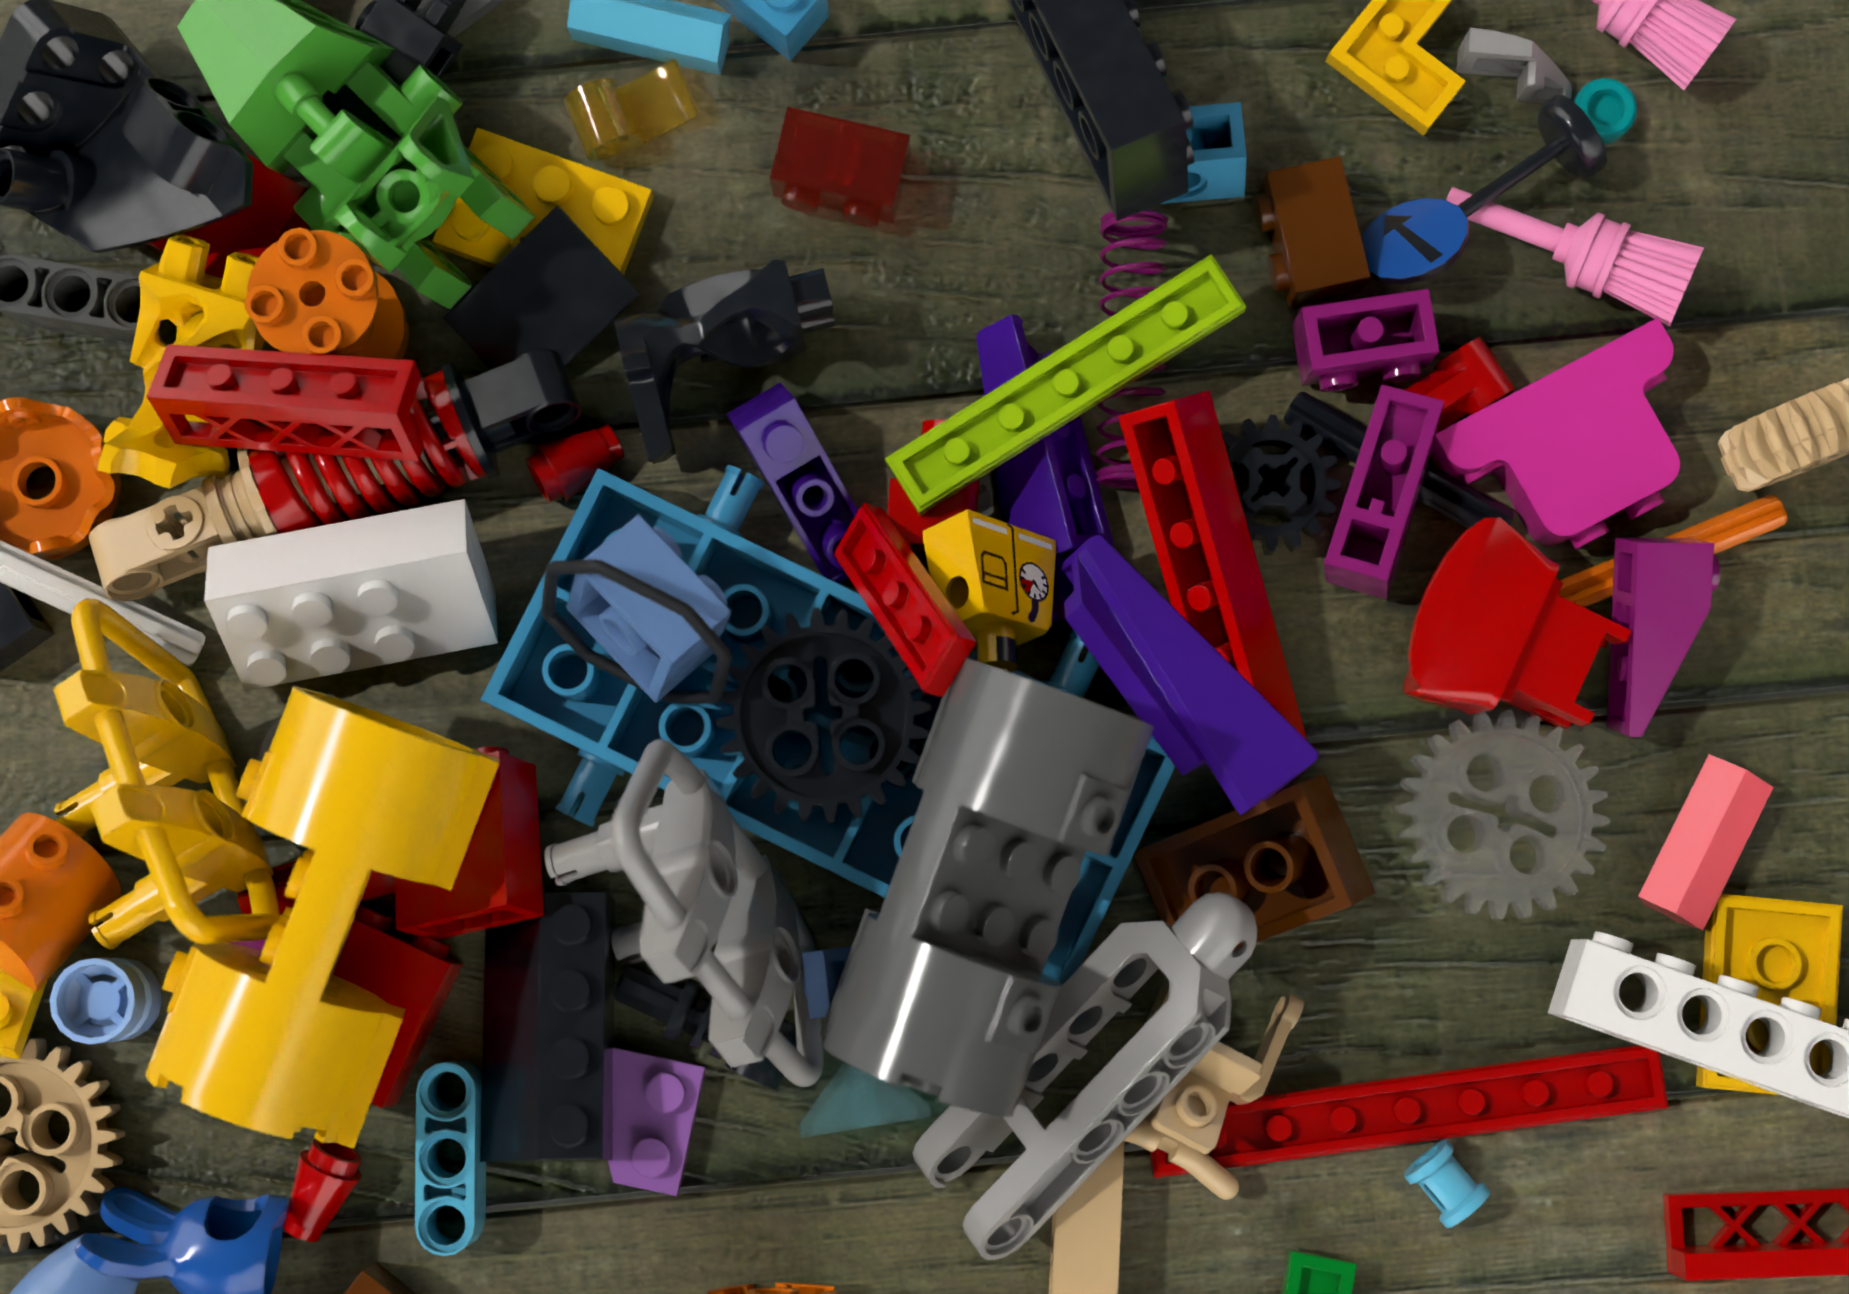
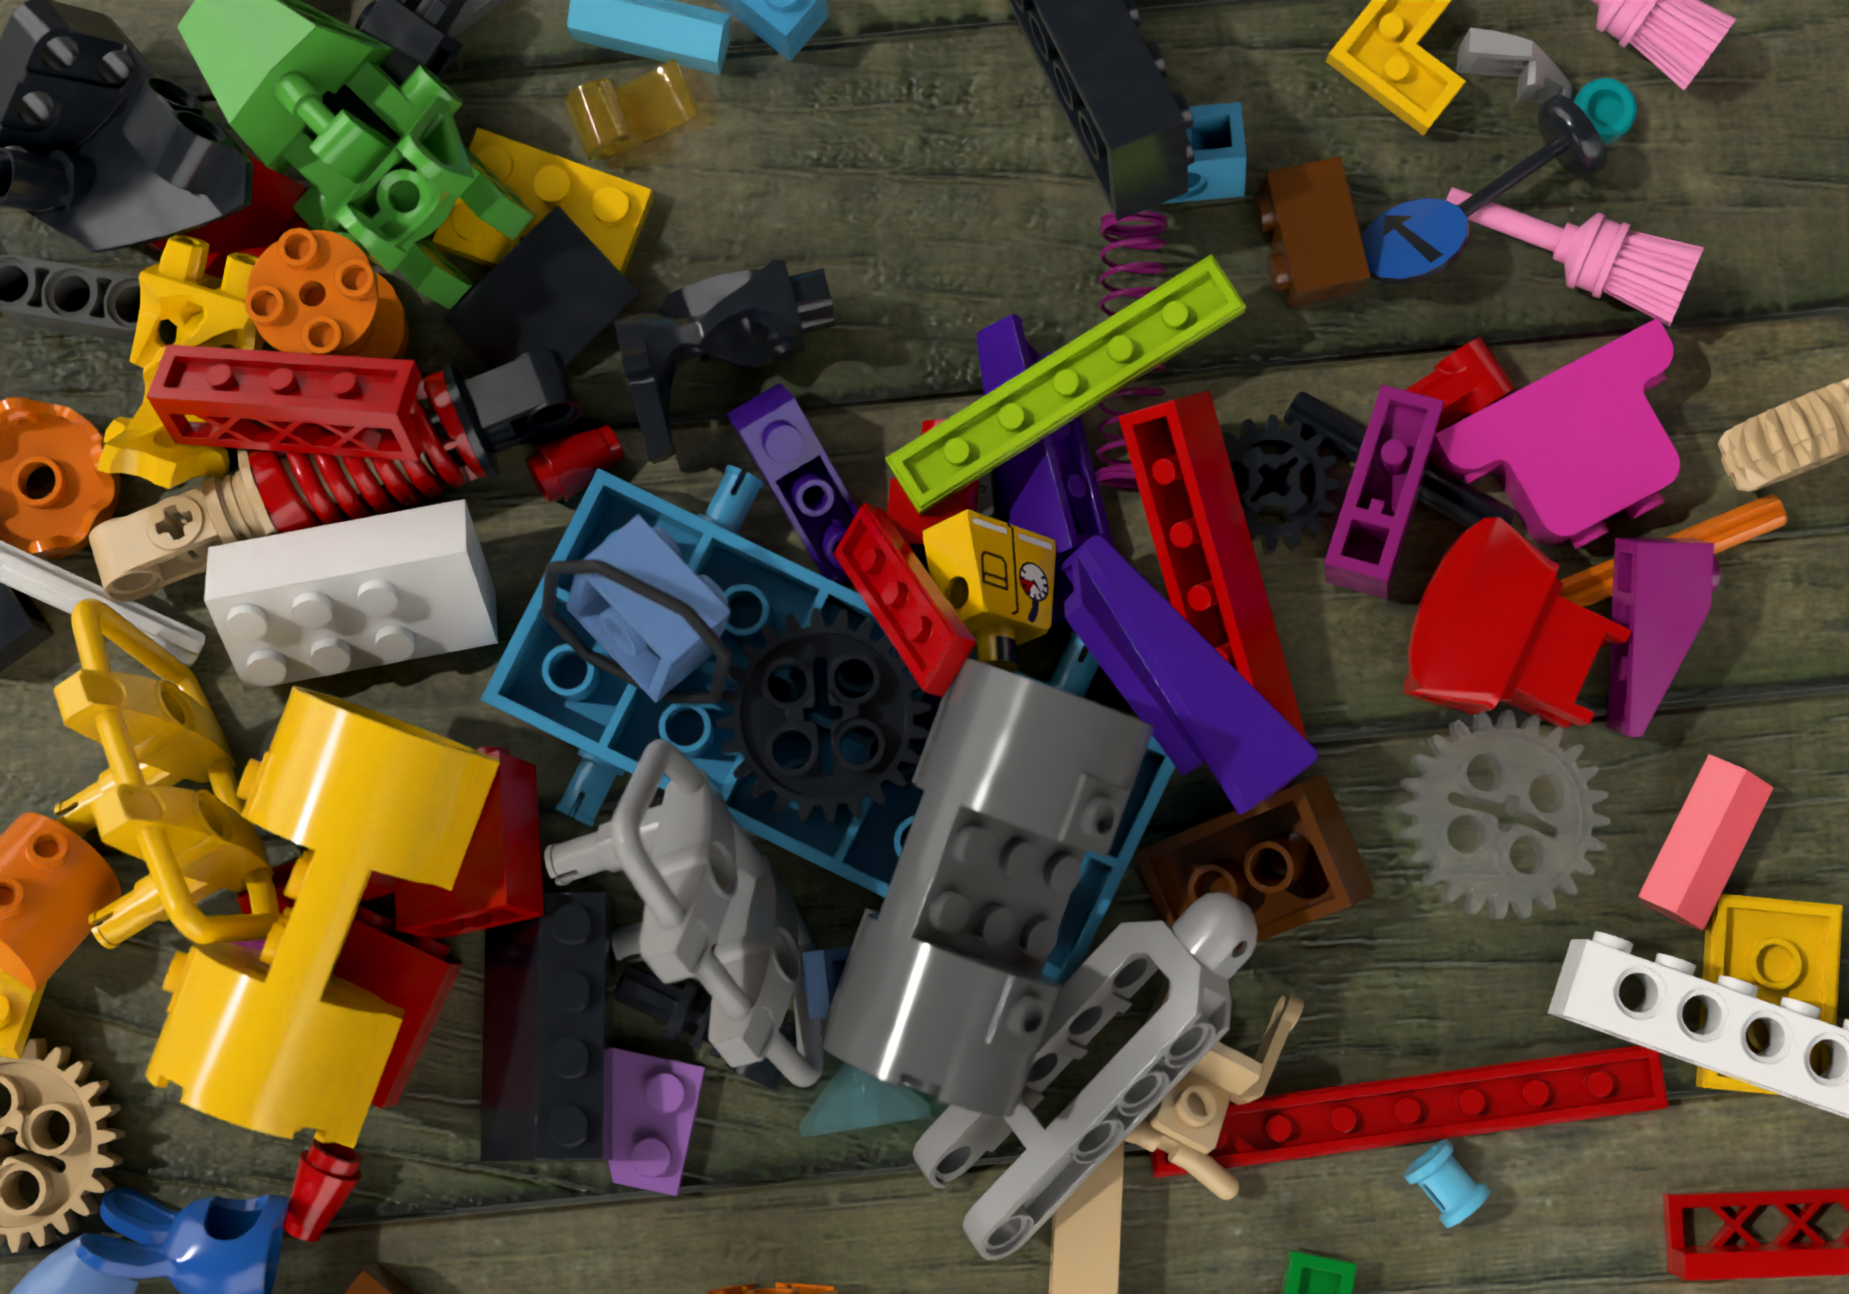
light blue wheel [50,957,163,1045] -> none
medium azure beam [415,1059,486,1256] -> none
clear red brick [770,107,911,227] -> none
magenta brick [1291,289,1440,392] -> none

